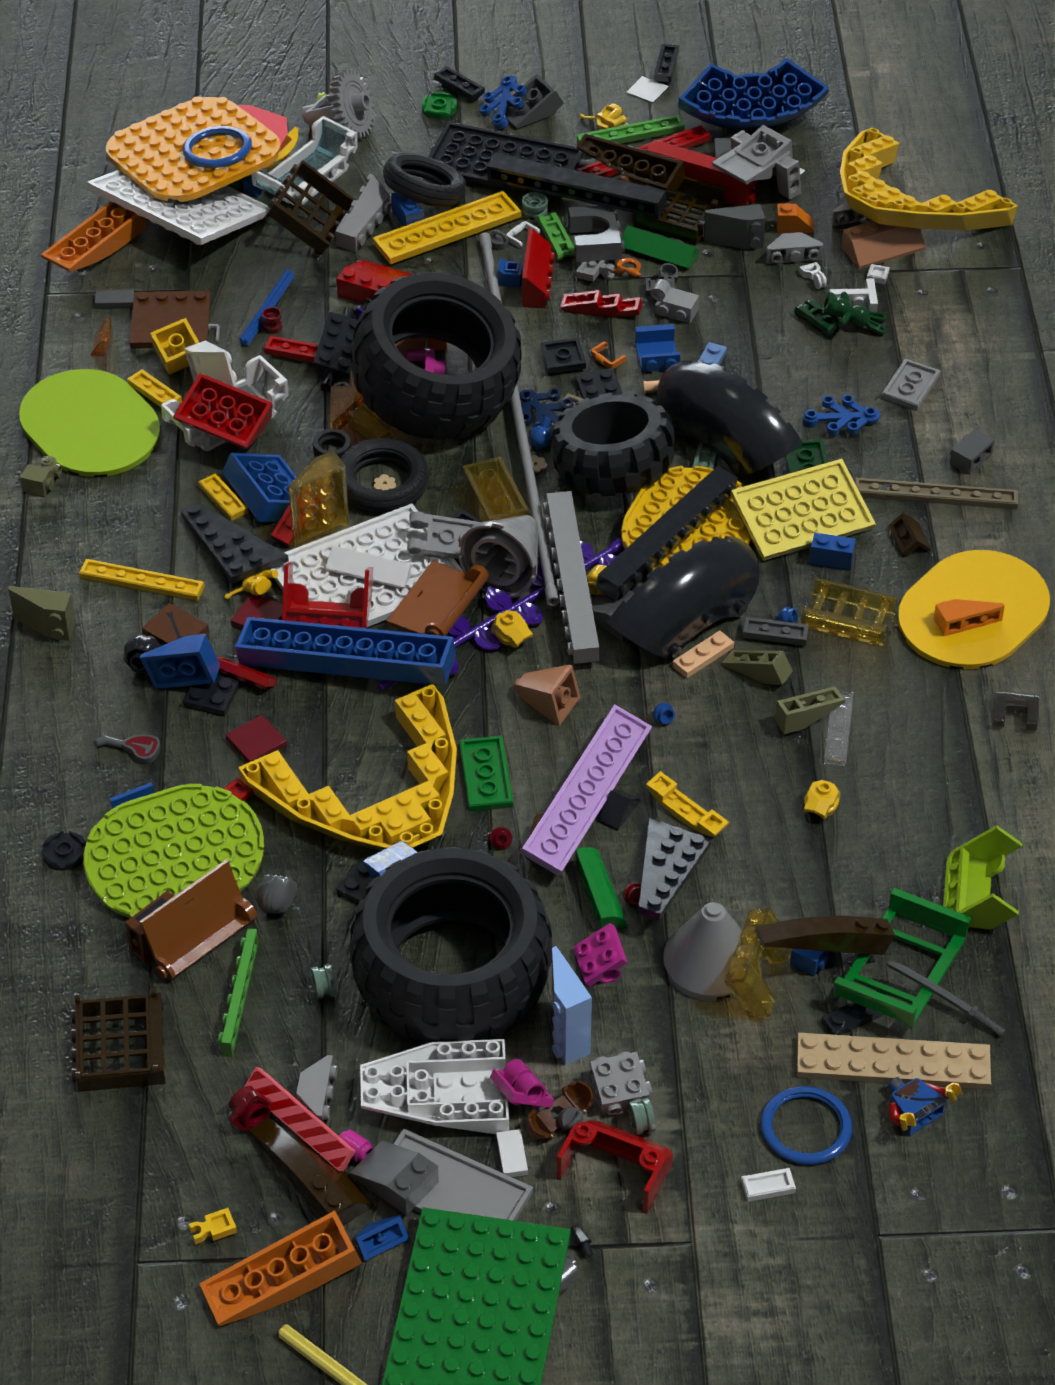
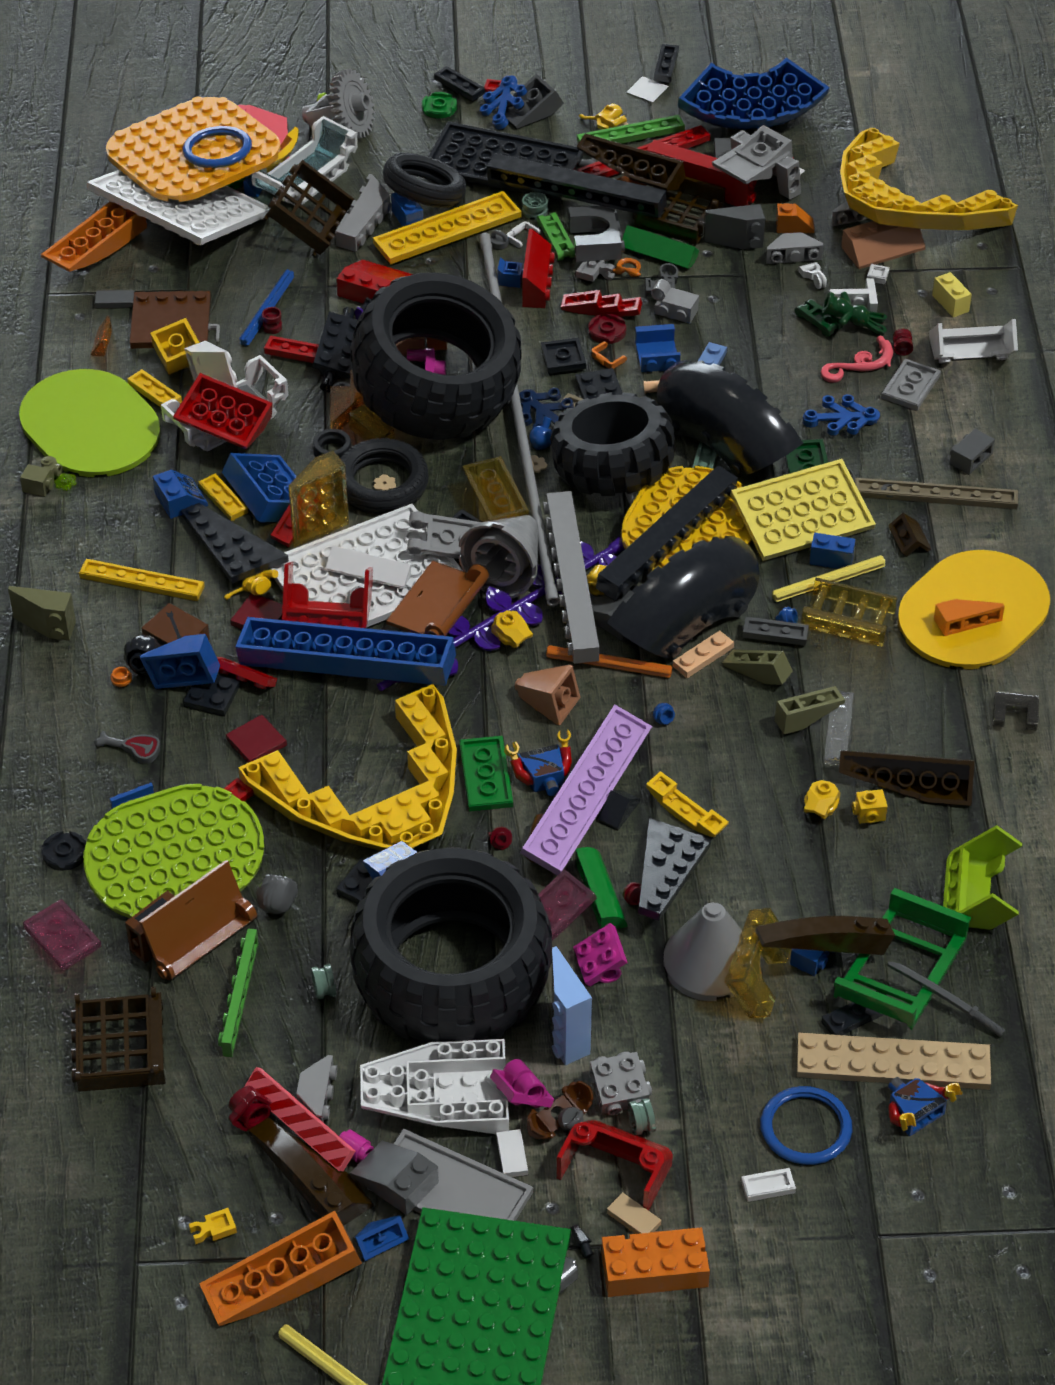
none -> clear pink plate [23,899,102,970]
none -> clear neon green plant [54,473,77,491]
none -> orange plate [110,667,132,687]
none -> blue slope [153,470,208,519]
none -> red tile [483,79,502,96]
none -> torso [504,730,572,796]
none -> clear pink plate [538,869,597,941]
none -> orange axle [546,645,672,678]
none -> dark red tile [589,314,627,344]
none -> orange piece [601,1227,710,1297]
none -> tan tile [607,1192,662,1234]
none -> light yellow axle [772,555,885,602]
none -> coral plant [821,336,893,383]
none -> dark brown wedge [839,750,975,806]
none -> yellow brick [852,789,888,824]
none -> dark red wheel [893,329,914,356]
none -> white windscreen [929,319,1018,363]
none -> light yellow brick [932,272,972,317]

